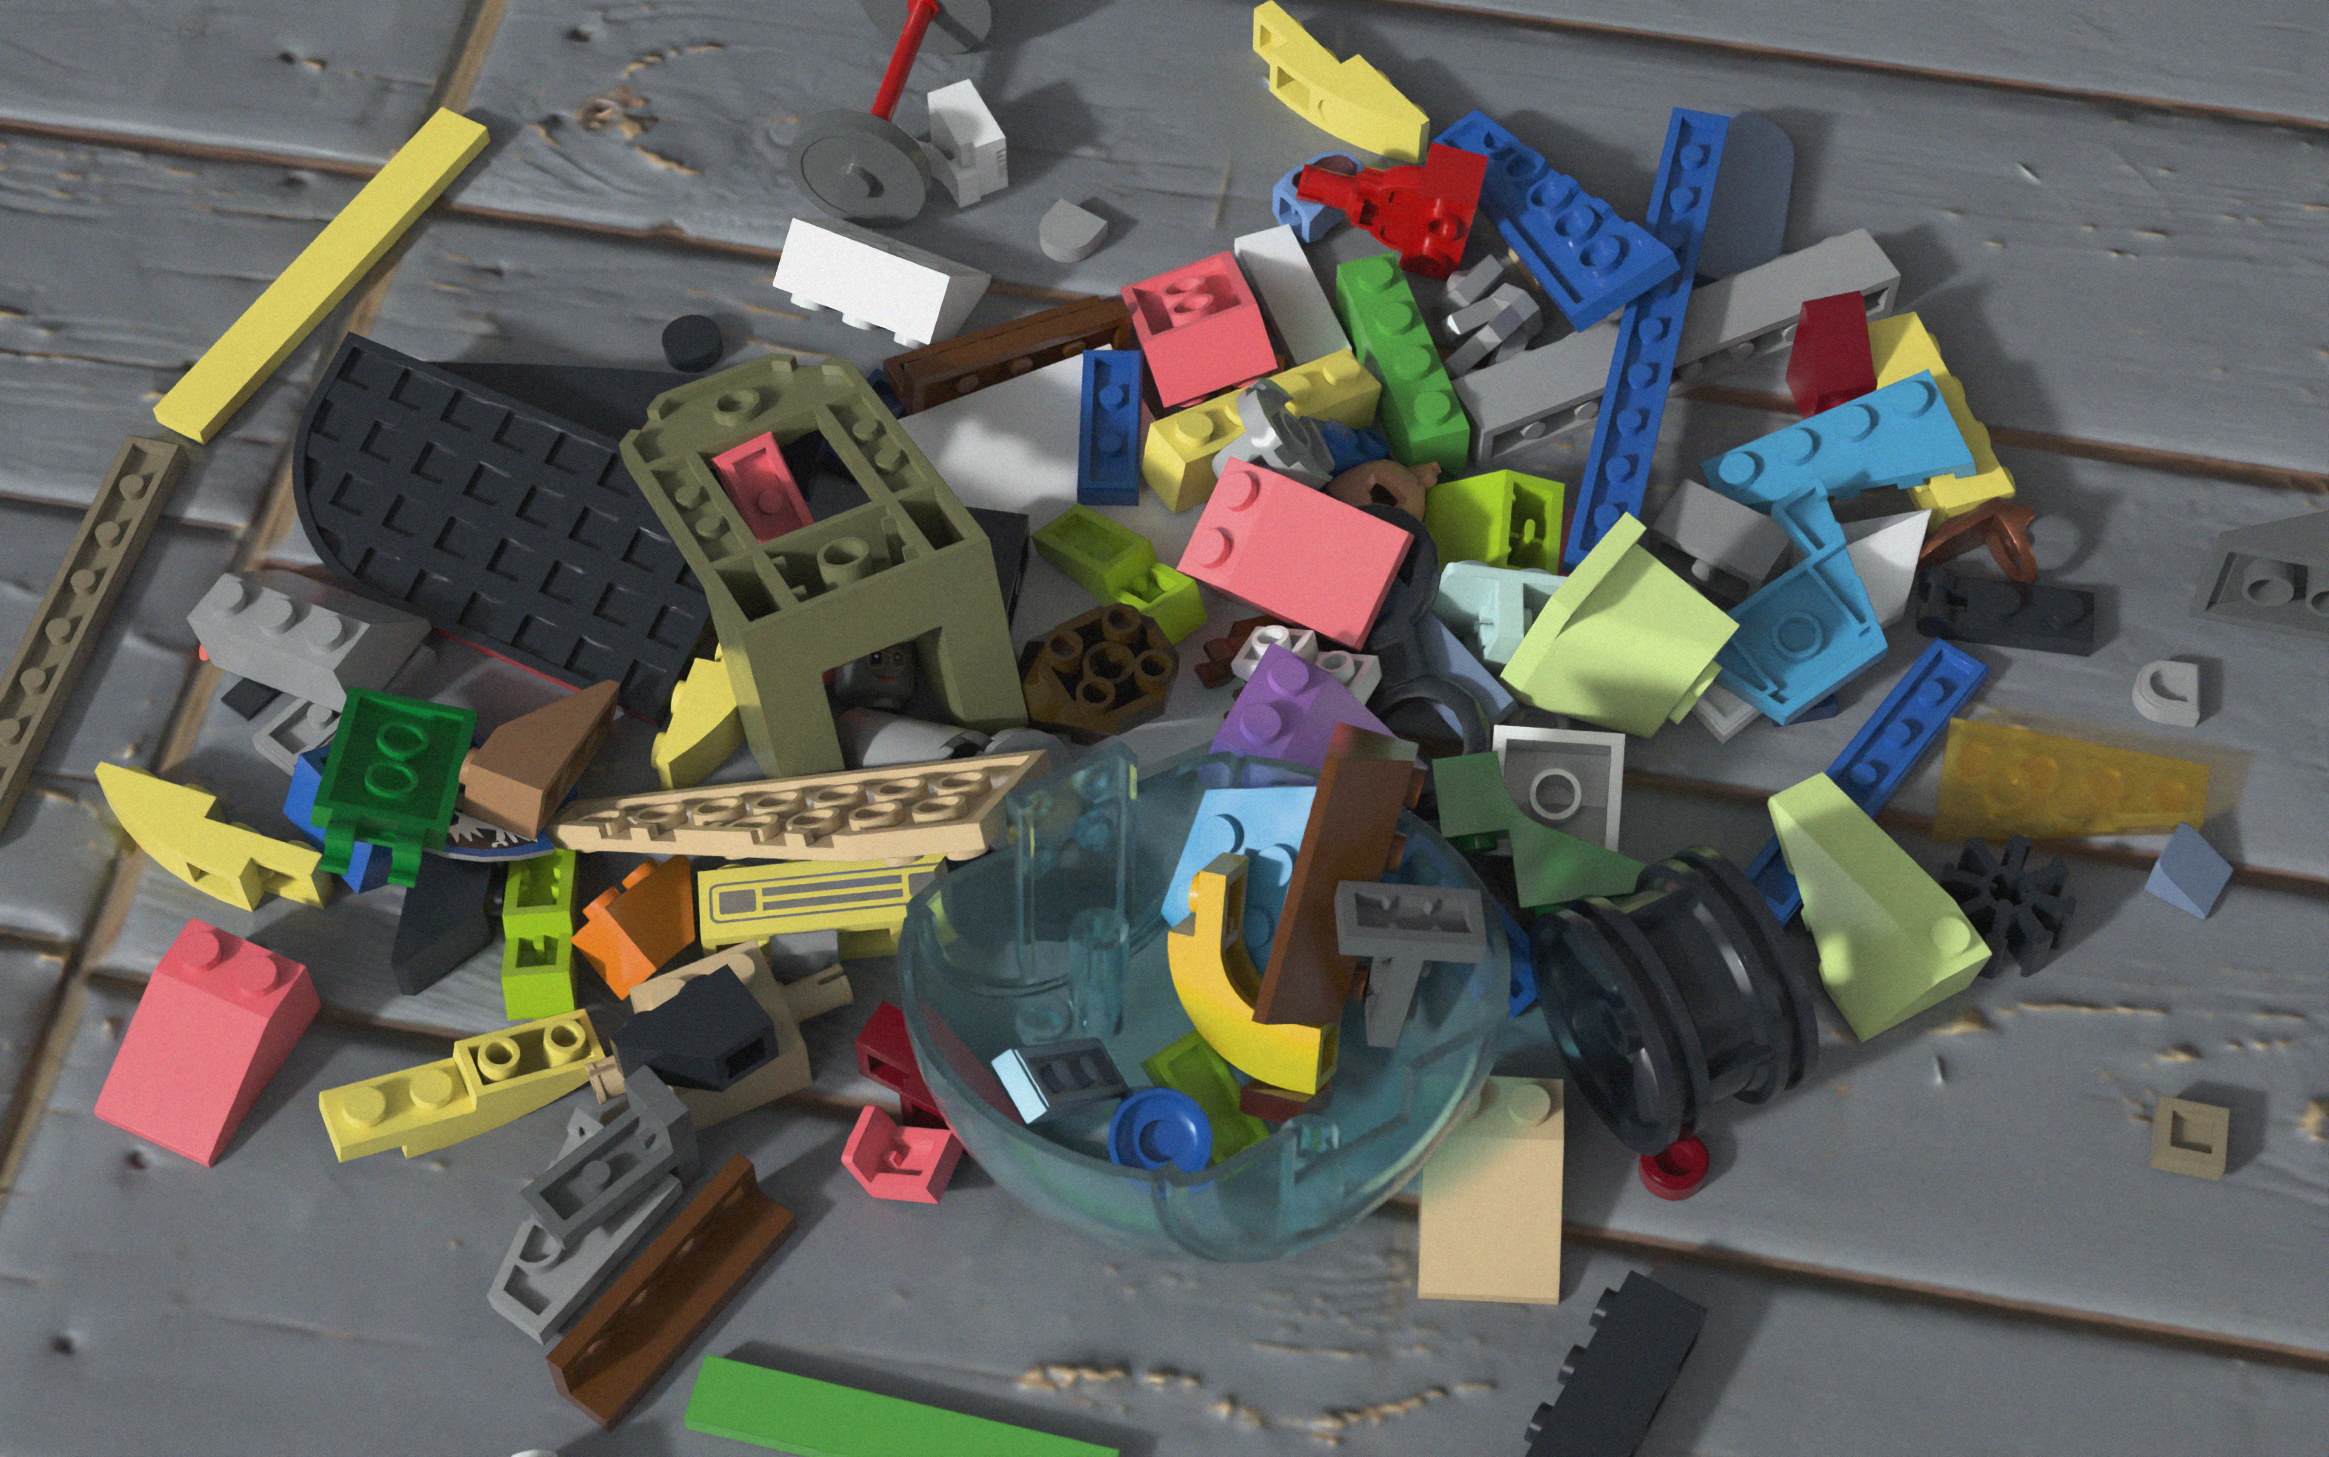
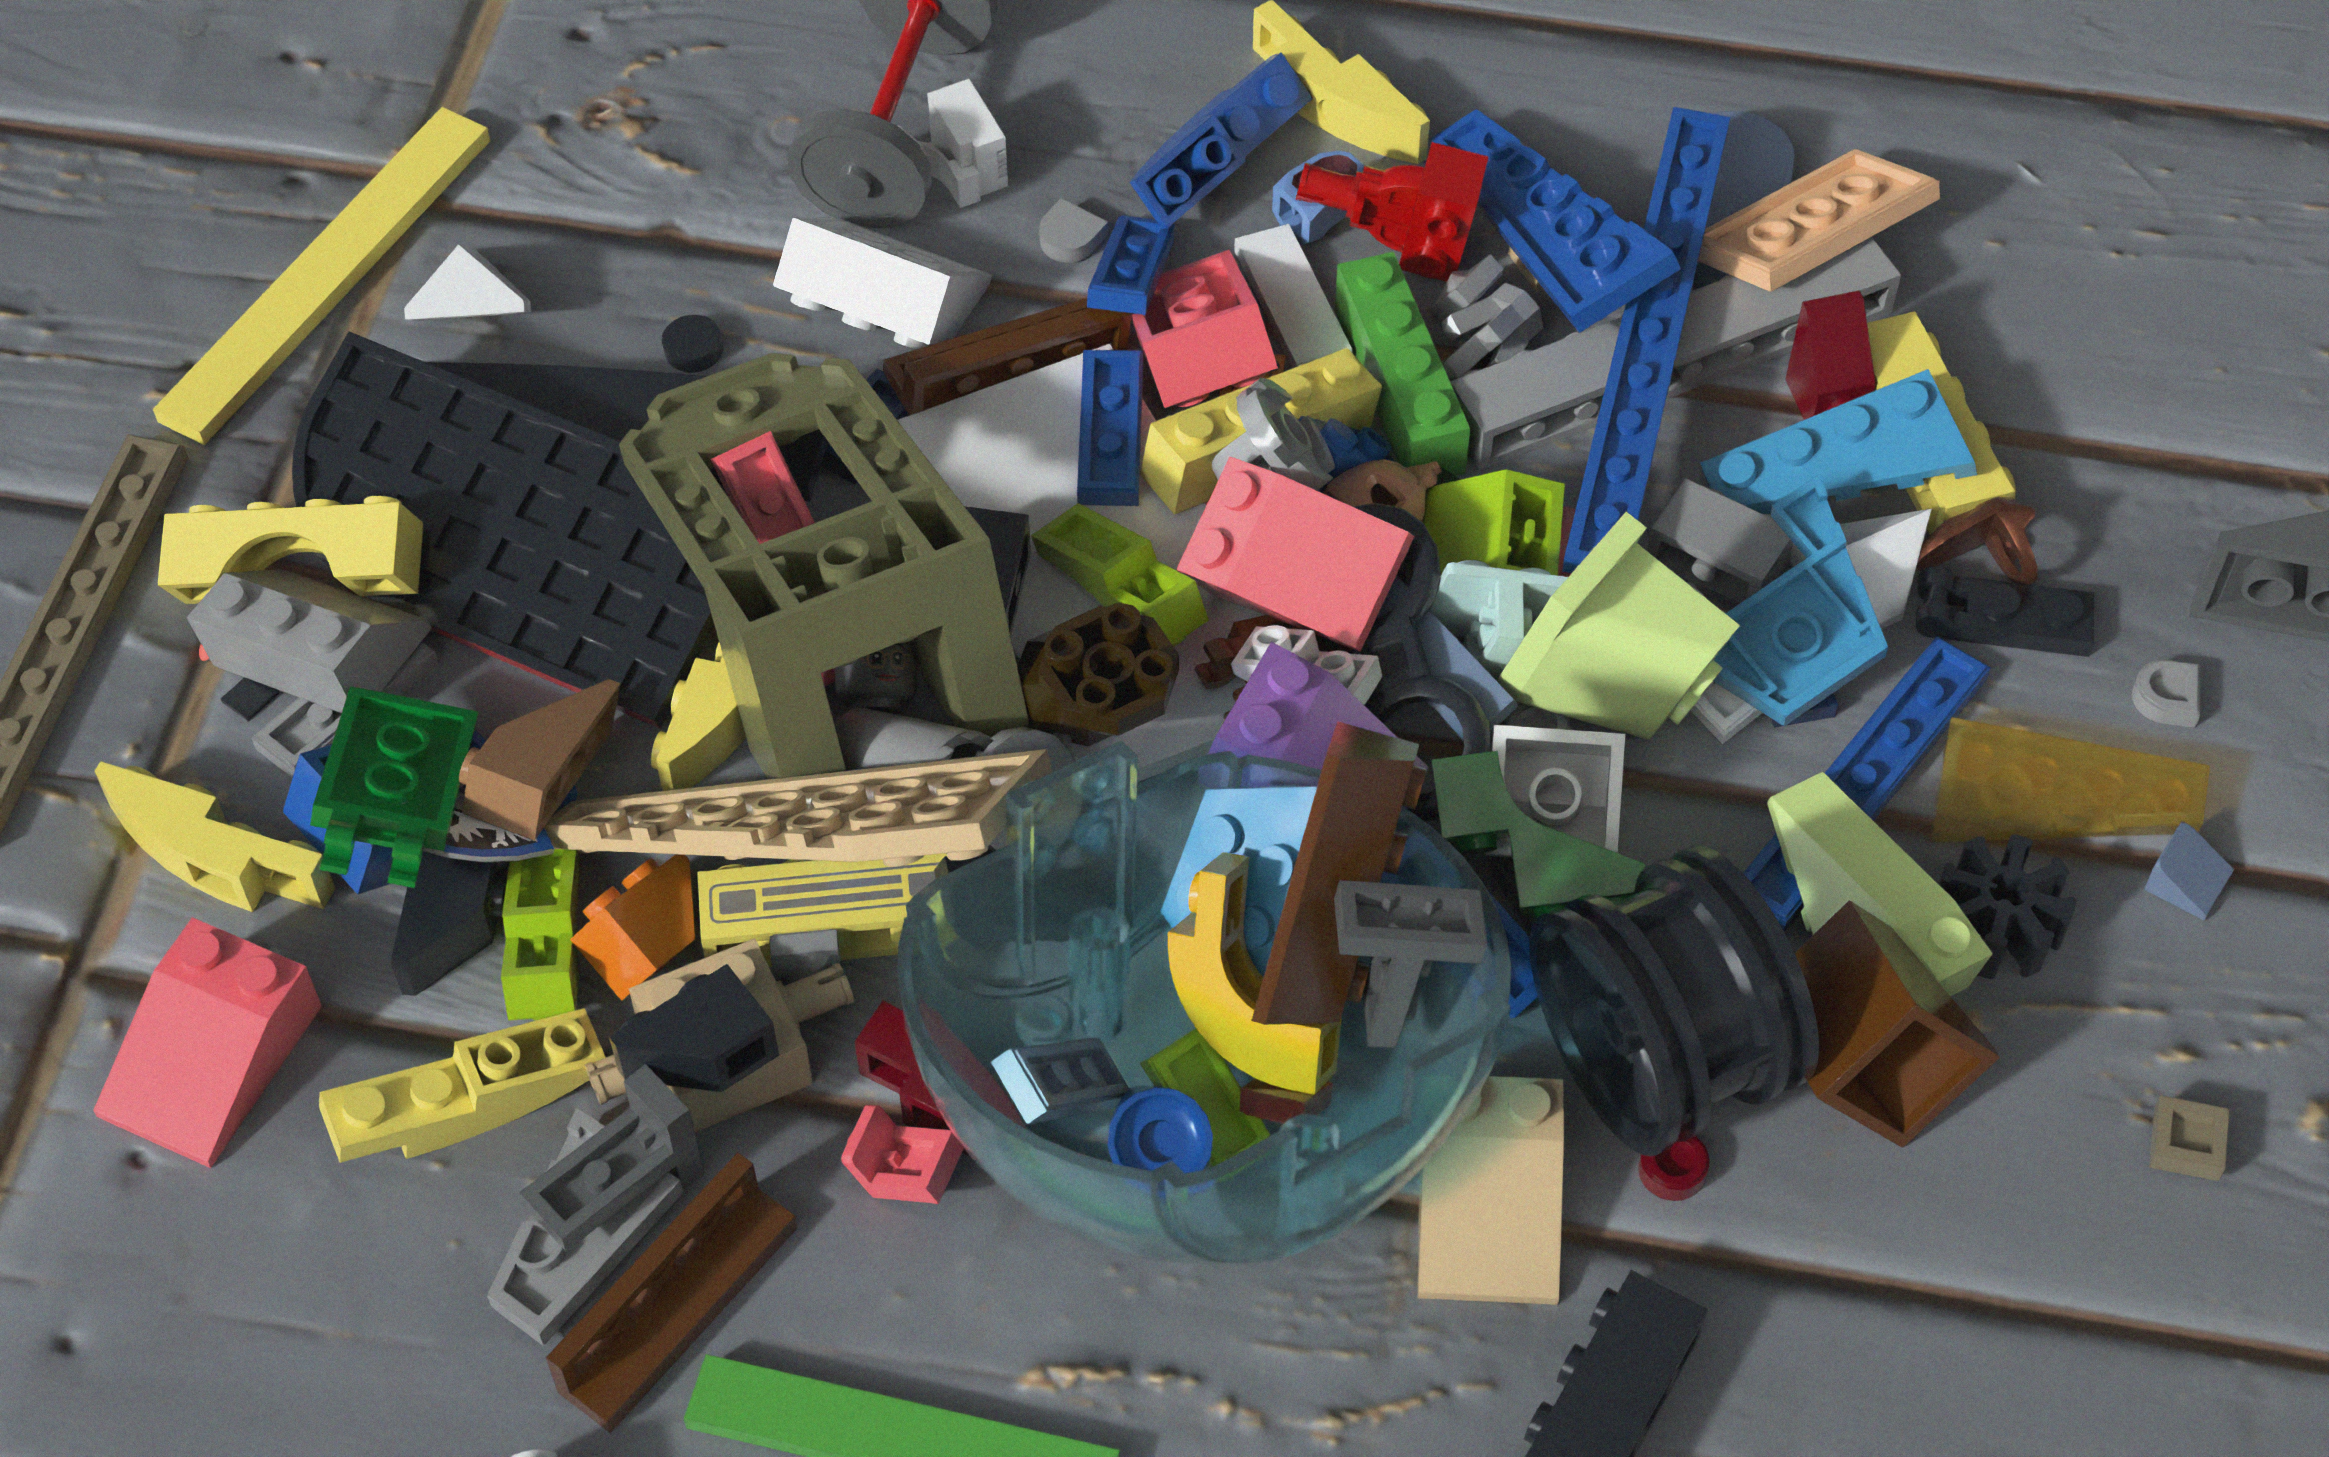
none -> light yellow arch [158,496,423,604]
none -> white slope [404,245,531,321]
none -> blue tile [1087,215,1175,315]
none -> blue slope [1129,52,1313,230]
none -> light nougat tile [1698,149,1940,292]
none -> reddish brown slope [1795,900,2000,1148]

